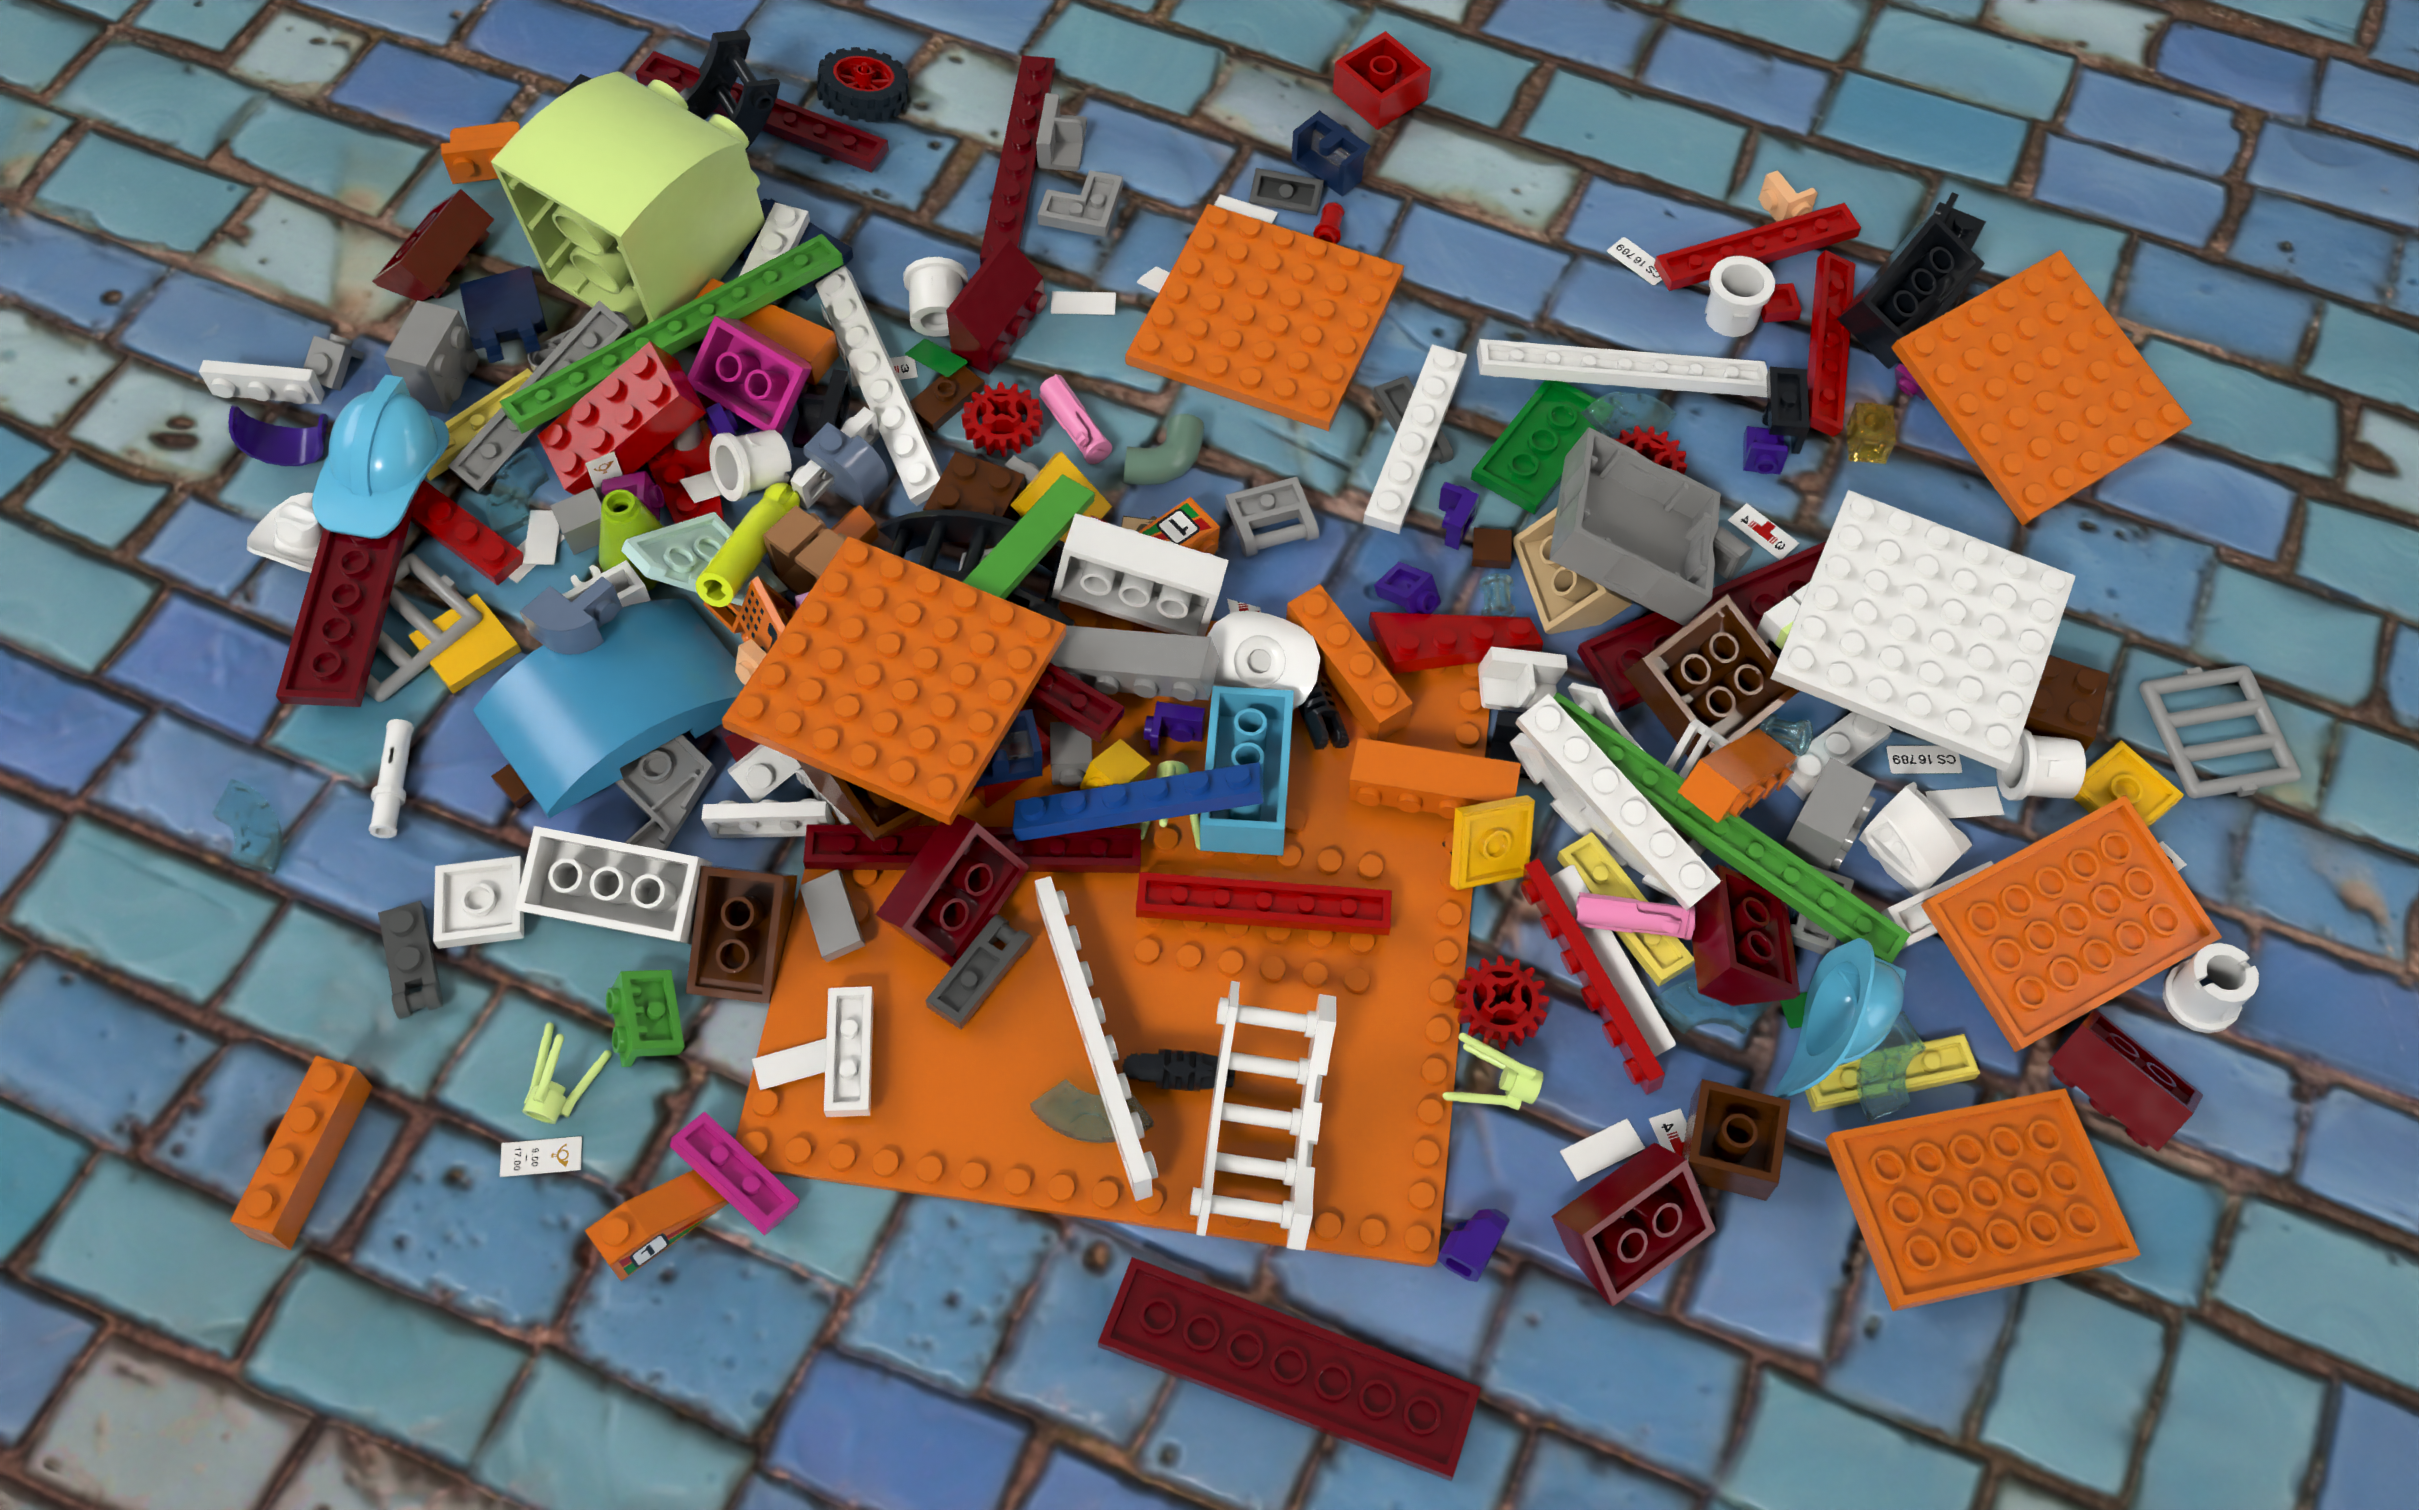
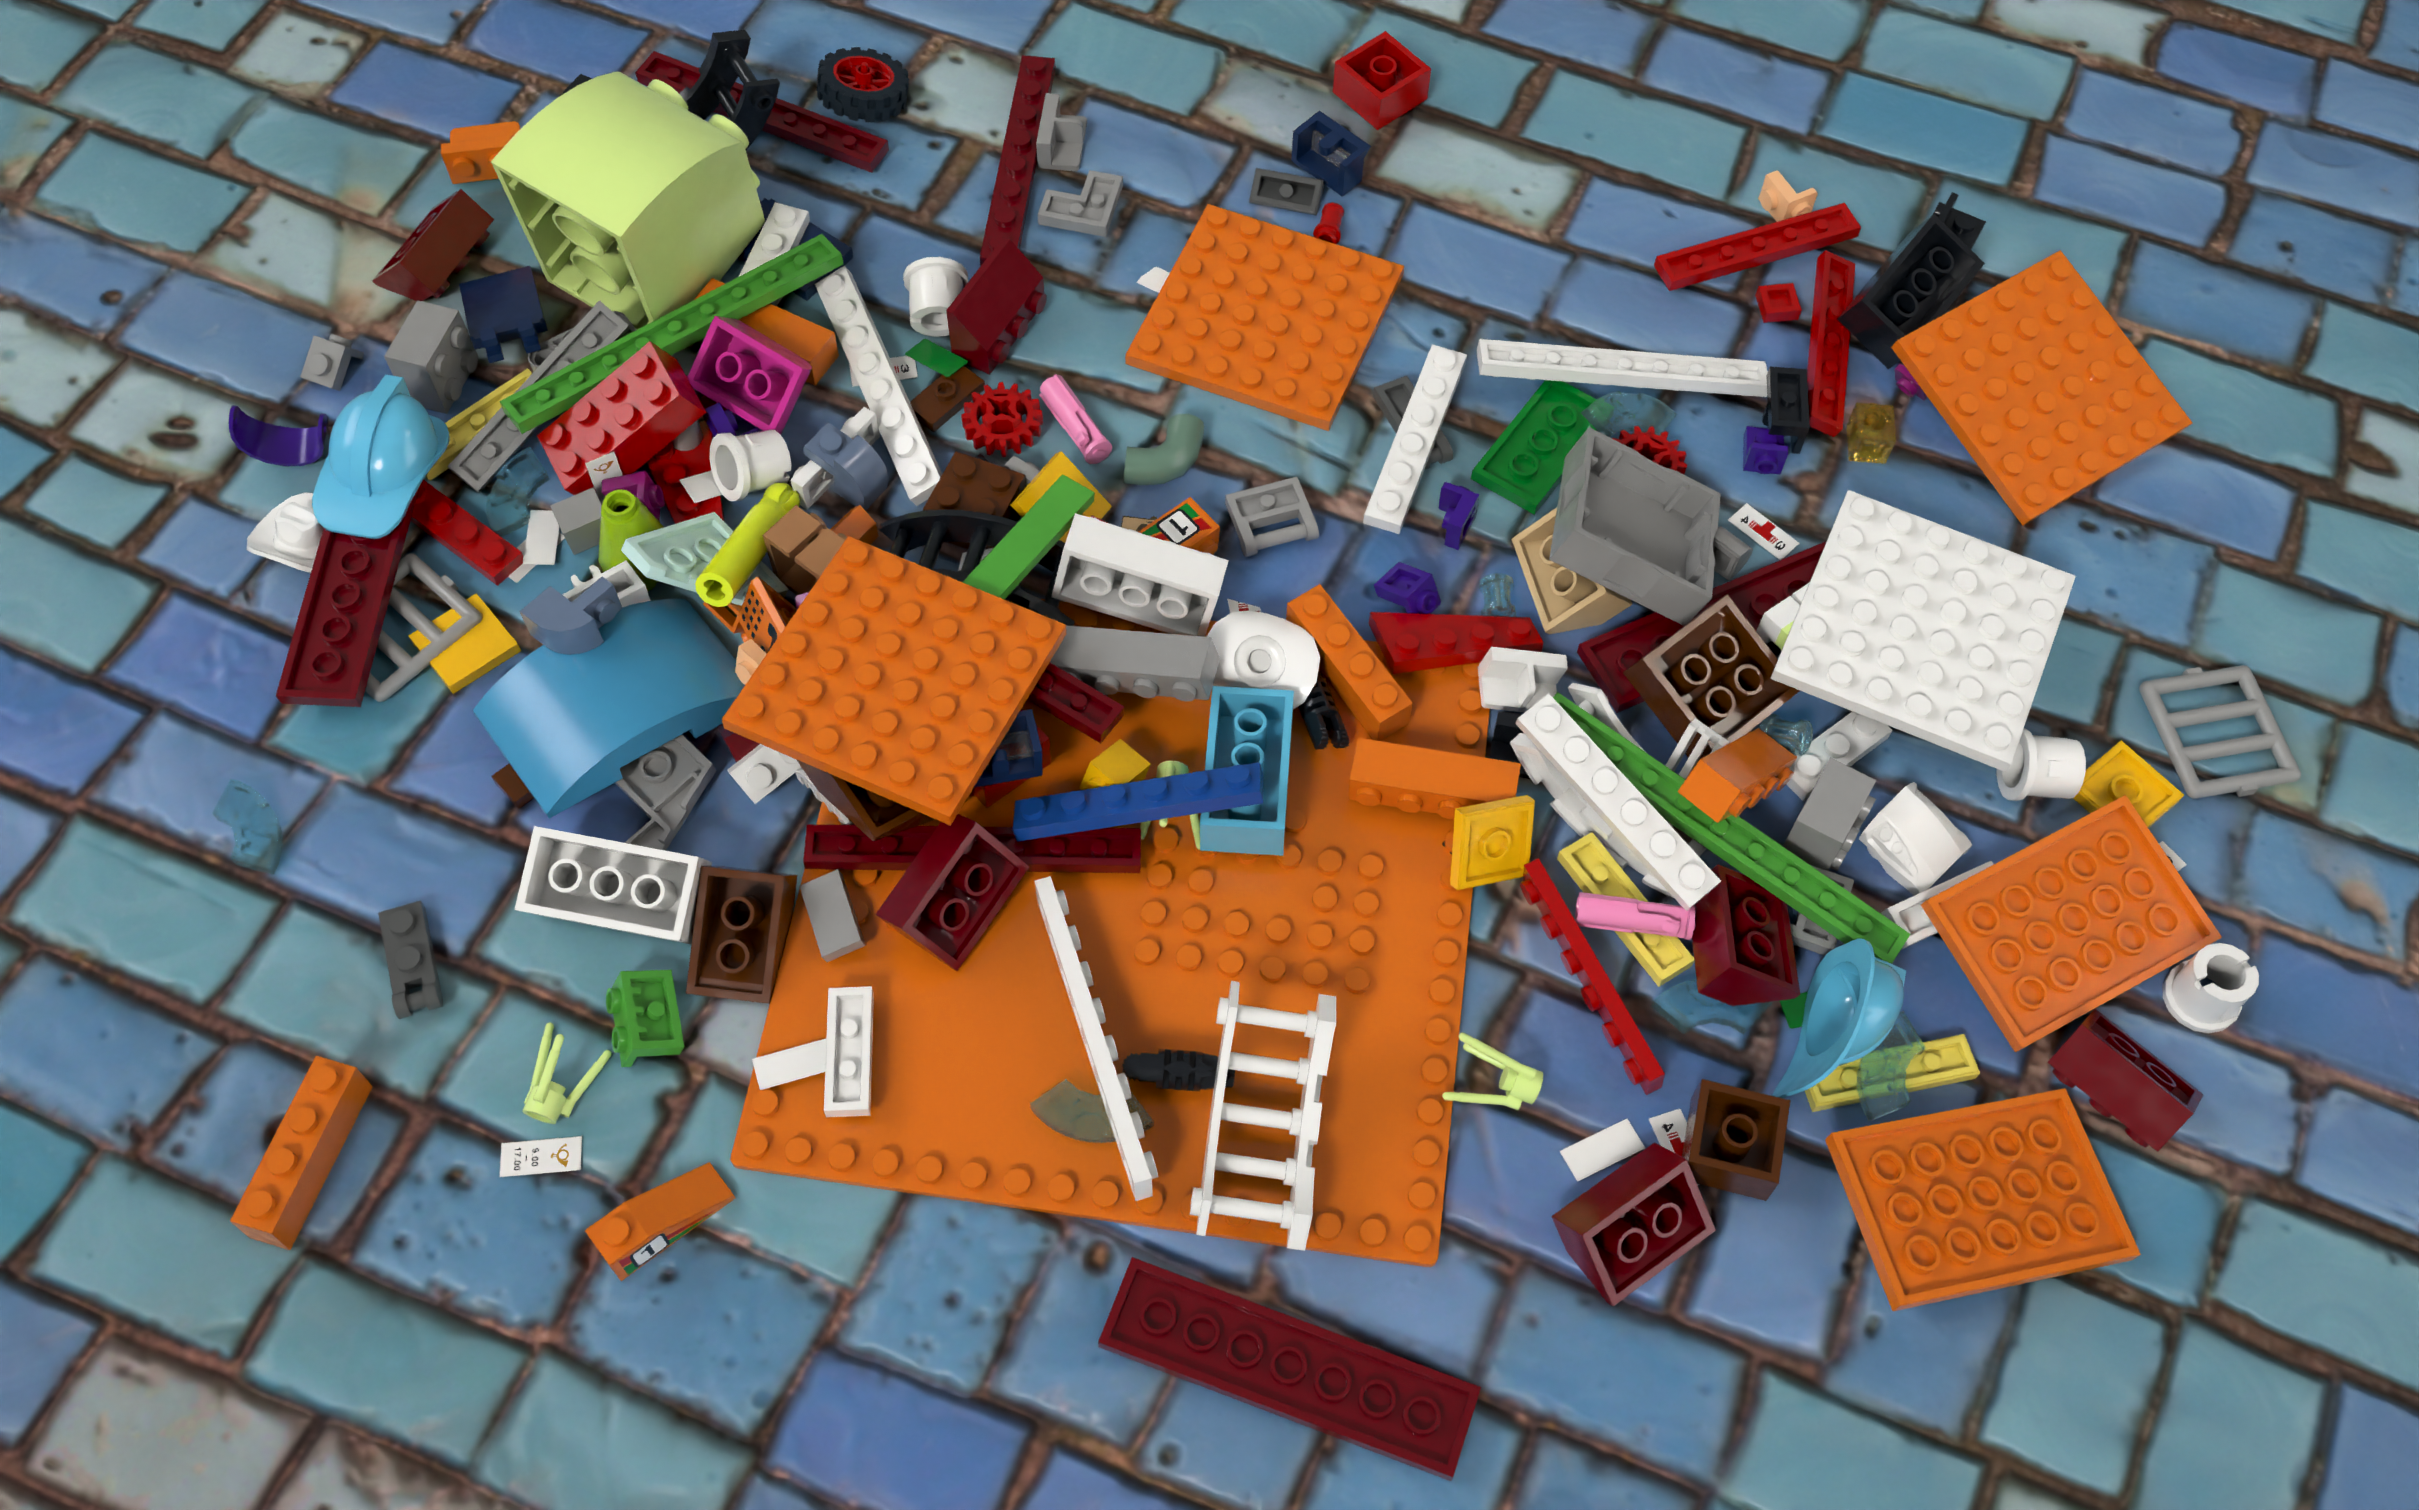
white plate [199,360,325,404] -> none
white pin [369,719,414,838] -> none
white plate [433,856,524,949] -> none
dark pink plate [669,1111,800,1236] -> none
white plate [701,798,835,838] -> none
black panel [792,369,853,448] -> none
white sticker [821,304,848,369] -> none
dark grey plate [925,914,1033,1030] -> none
light grey brick [1050,722,1093,787] -> none
white sticker [1051,291,1116,315] -> none
red plate [1136,872,1392,936] -> none
dark purple bracket [1144,701,1205,755] -> none
white sticker [1214,194,1278,224] -> none
dark purple rock [1437,1209,1510,1282] -> none
red gear [1454,955,1549,1049] -> none
reddish brown tile [1471,527,1512,569] -> none
white sticker [1550,865,1676,1057] -> none
white sticker [1607,237,1662,286] -> none
white piece [1705,256,1775,337] -> none
white sticker [1886,745,1962,774] -> none
white sticker [1925,786,2004,819] -> none
reddish brown brick [2024,655,2110,753] -> none

